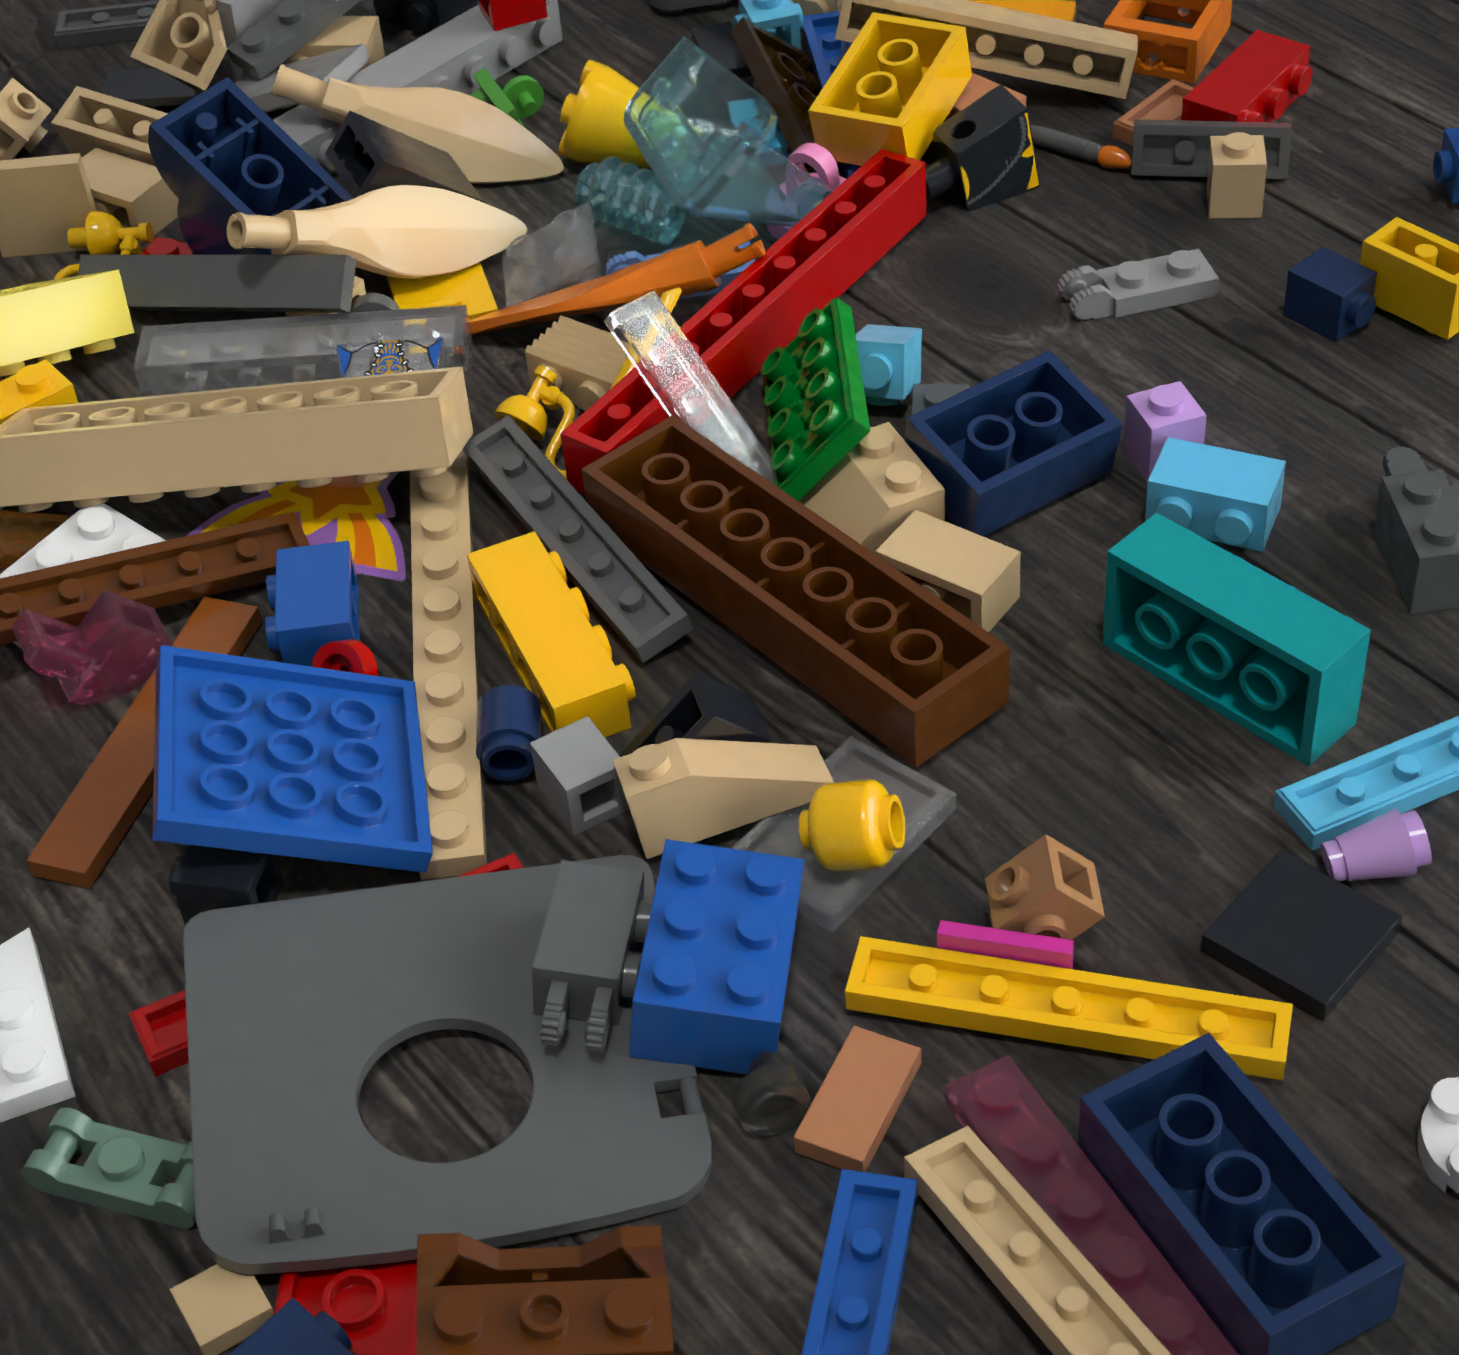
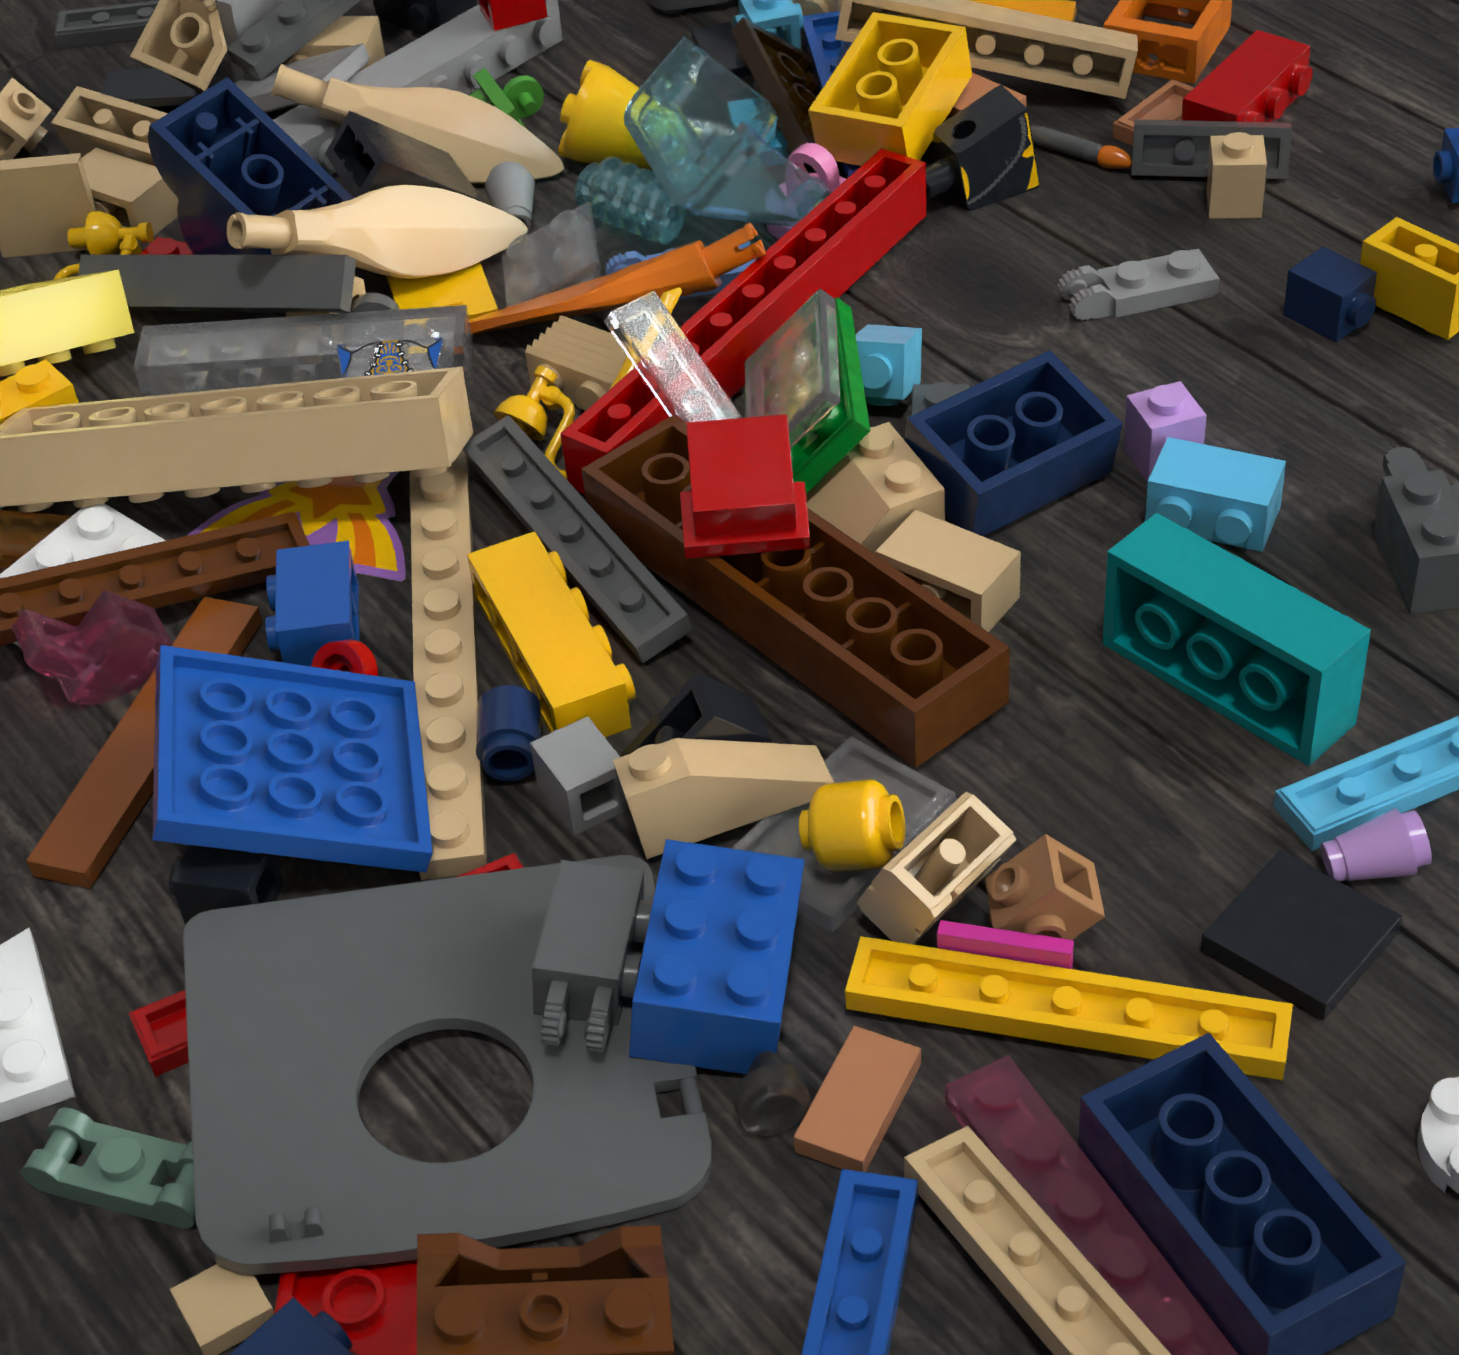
none -> light grey cone [485,162,535,233]
none -> red plate [680,414,810,559]
none -> clear tile [745,288,840,448]
none -> tan brick [857,792,1016,944]

